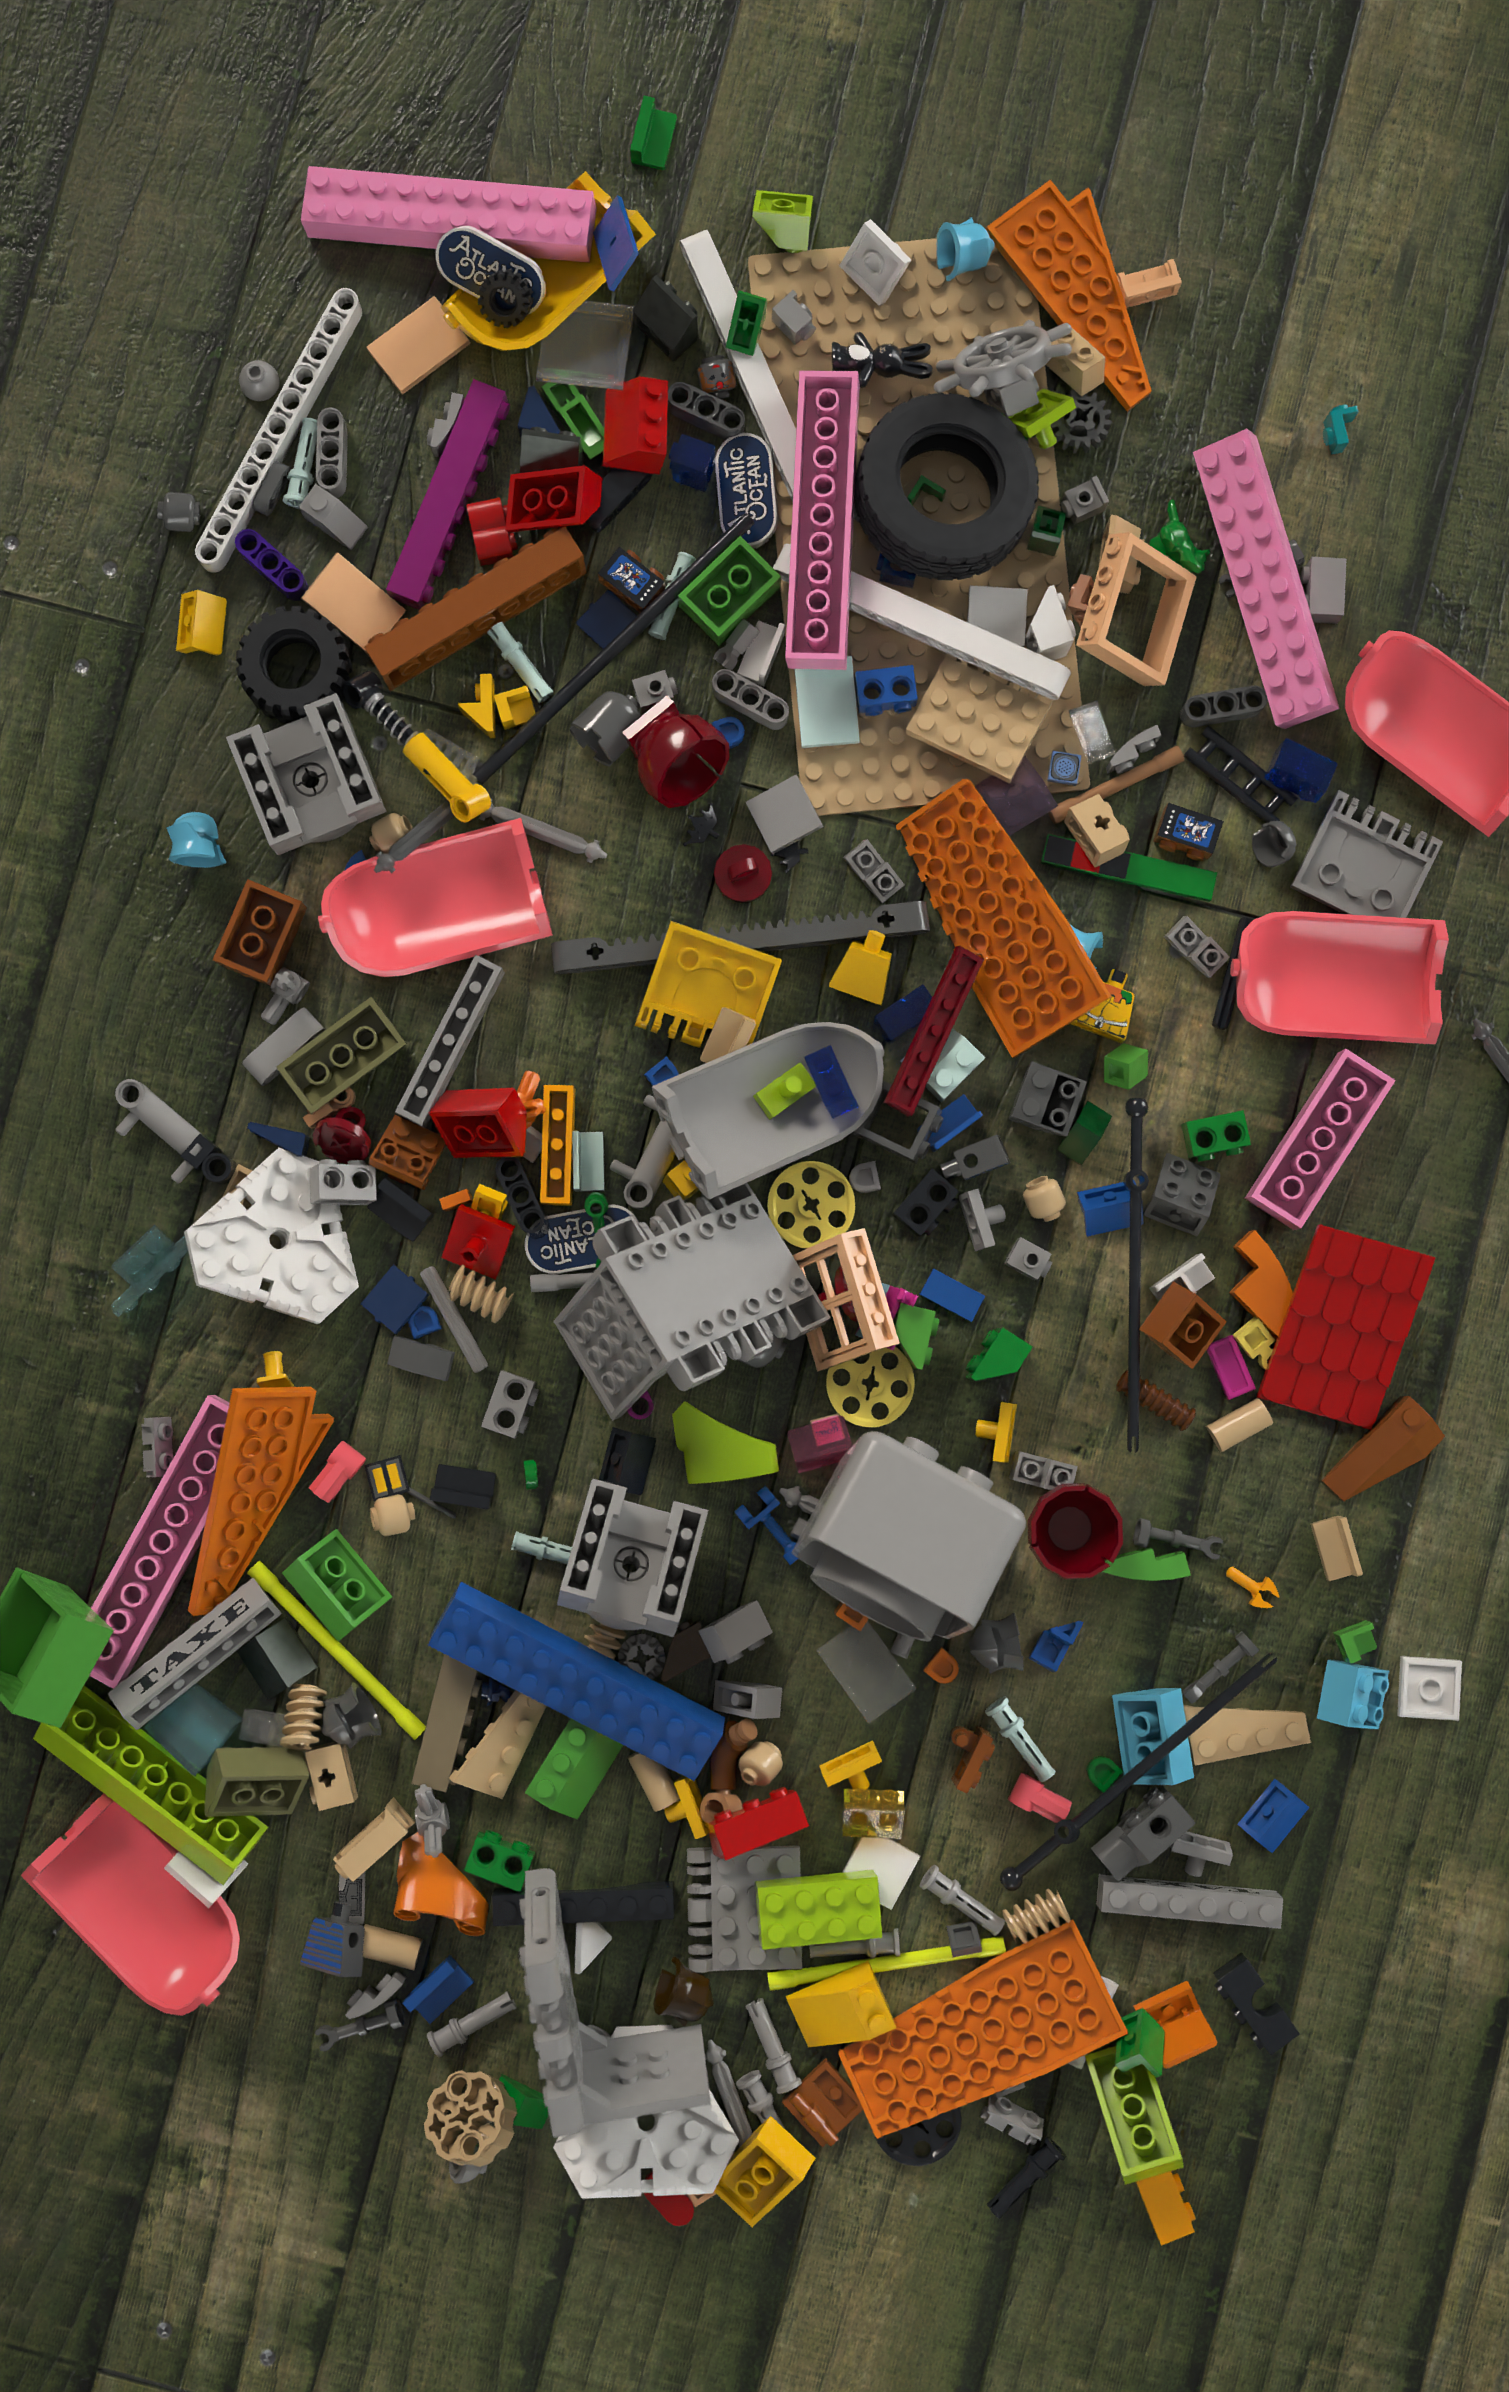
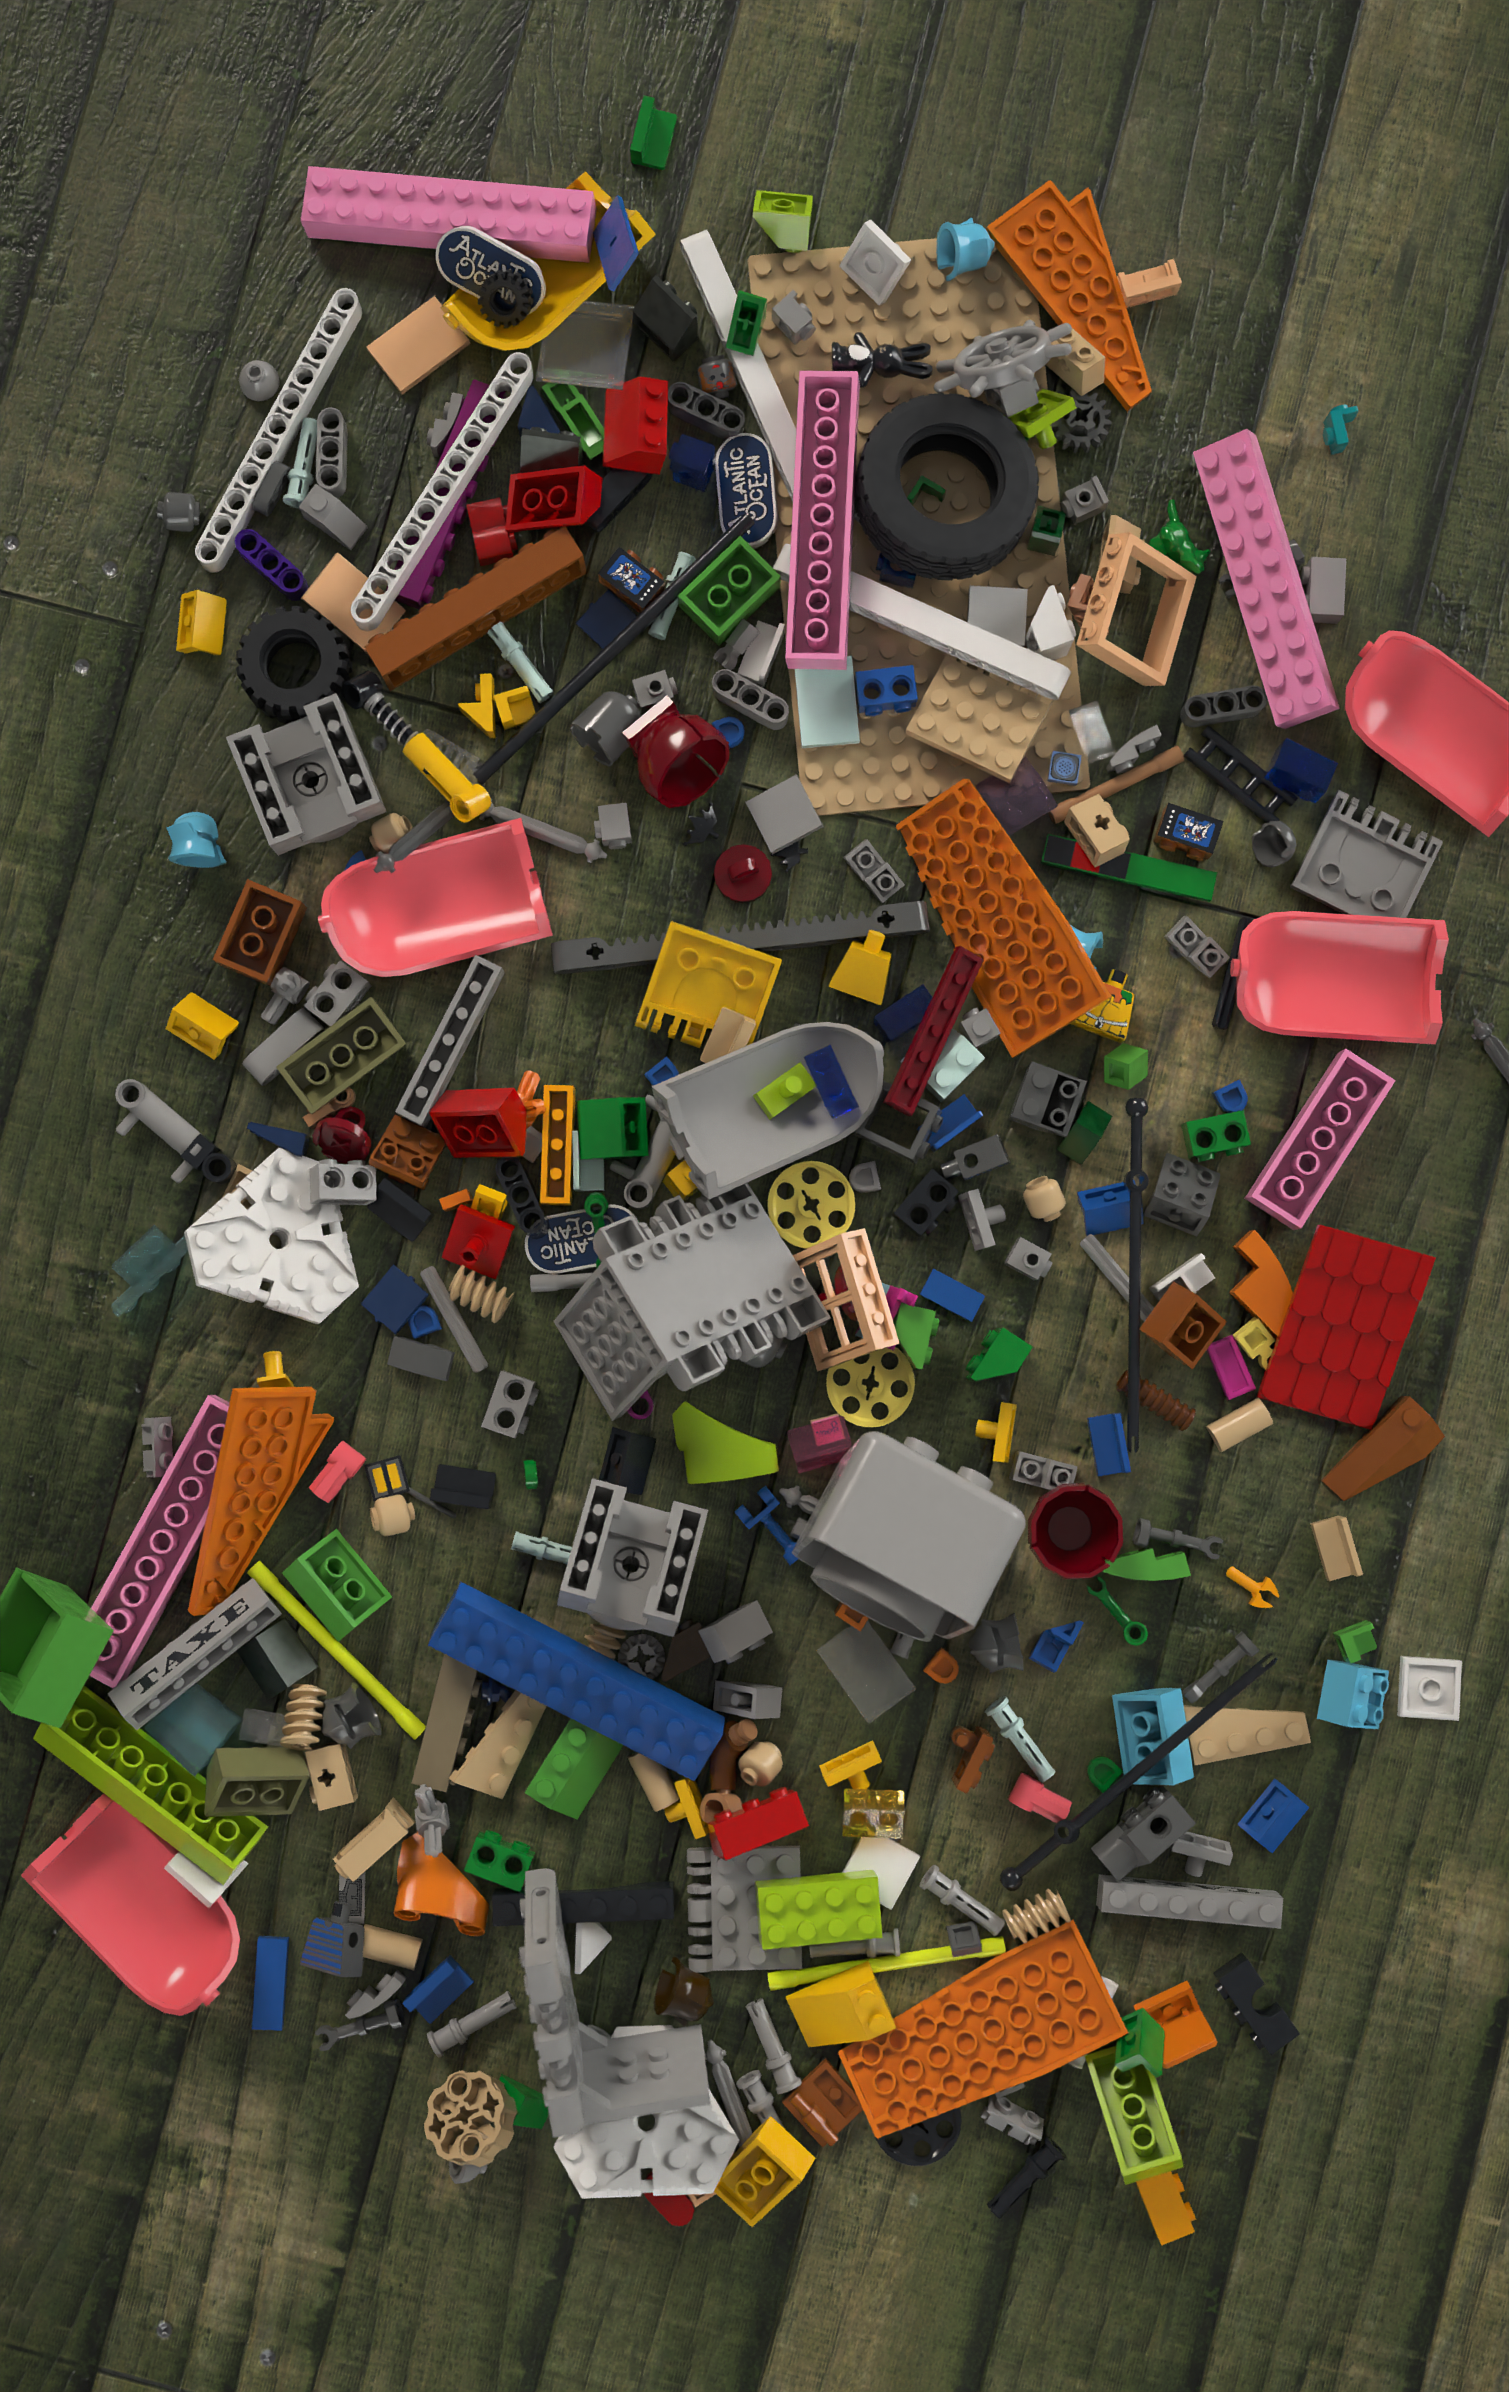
none -> yellow panel [166,992,239,1060]
none -> blue tile [252,1936,289,2031]
none -> light grey brick [304,960,372,1026]
none -> white beam [351,352,534,631]
none -> green slope [577,1097,648,1160]
none -> light grey brick [594,803,632,849]
none -> light grey brick [958,1008,1001,1049]
none -> light grey axle [1080,1234,1154,1321]
none -> green brick [1086,1577,1148,1646]
none -> blue panel [1087,1413,1131,1476]
none -> blue tile [1212,1079,1248,1113]

